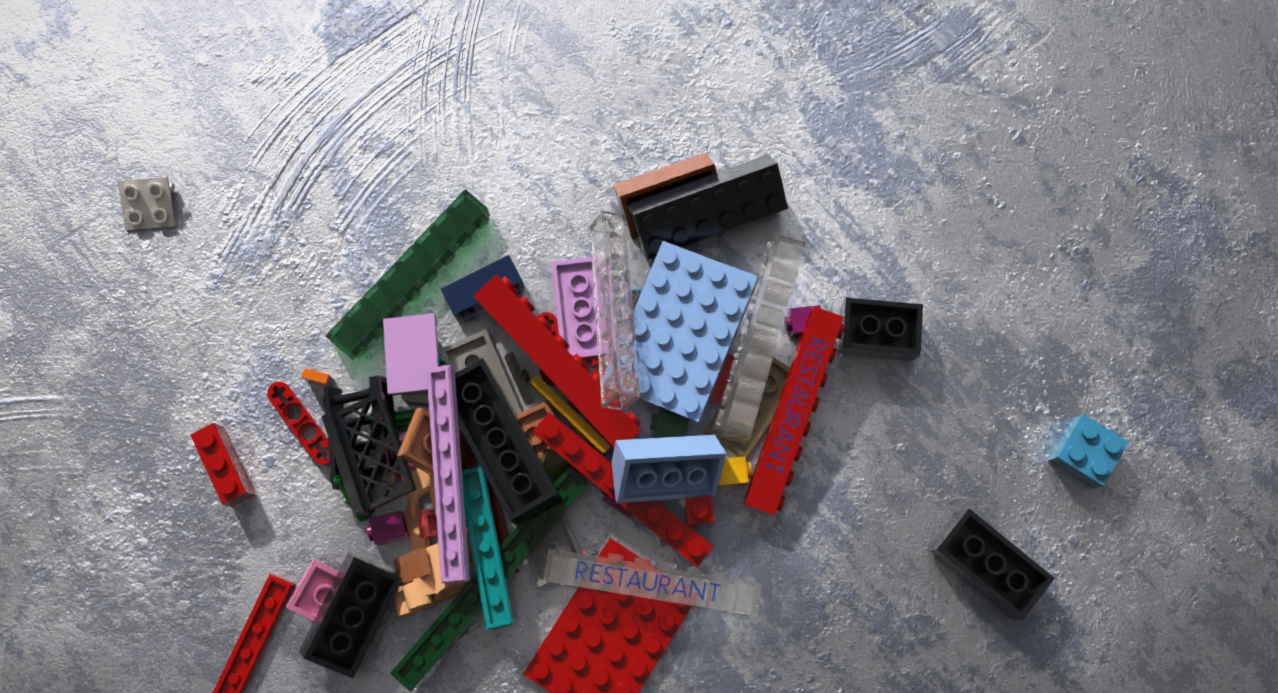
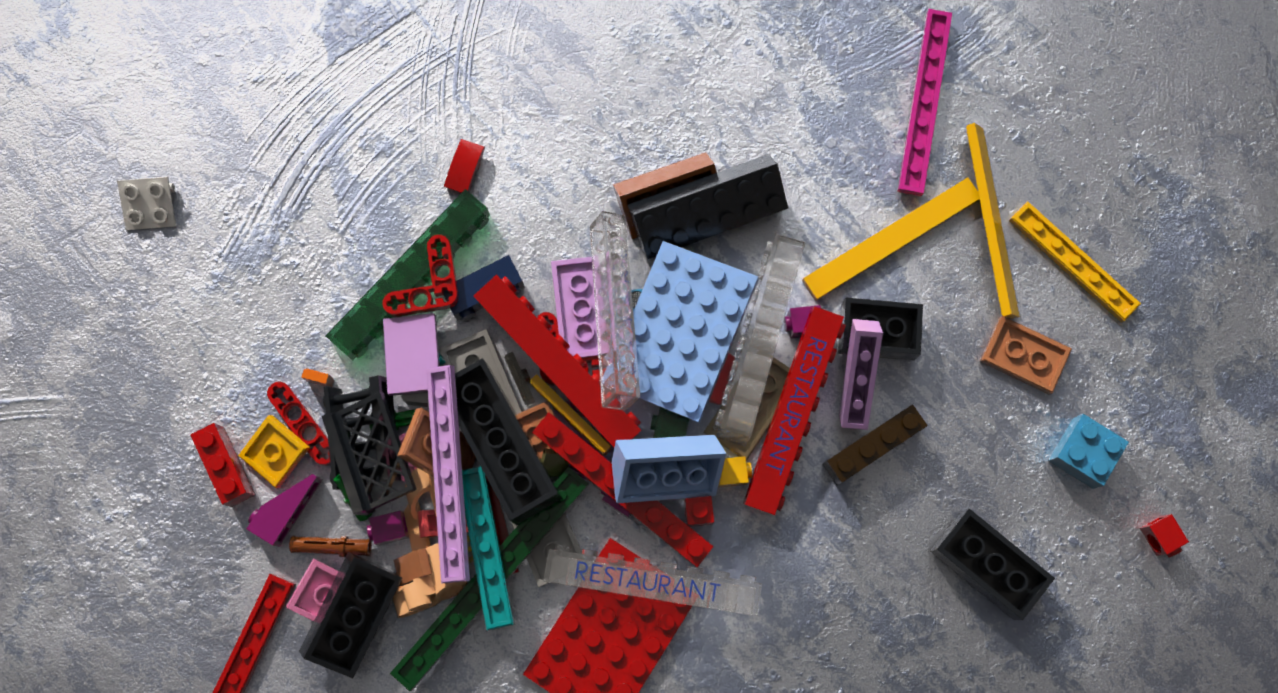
none -> yellow tile [238,415,310,488]
none -> magenta slope [246,474,323,547]
none -> dark orange pin [289,536,372,557]
none -> red beam [383,235,459,317]
none -> red slope [444,139,485,194]
none -> yellow tile [802,178,980,301]
none -> dark brown brick [822,404,928,486]
none -> lavender brick [839,319,883,430]
none -> dark pink plate [897,9,952,196]
none -> yellow tile [966,123,1020,319]
none -> nougat tile [980,316,1072,395]
none -> yellow tile [1009,201,1141,323]
none -> red brick [1140,514,1189,558]

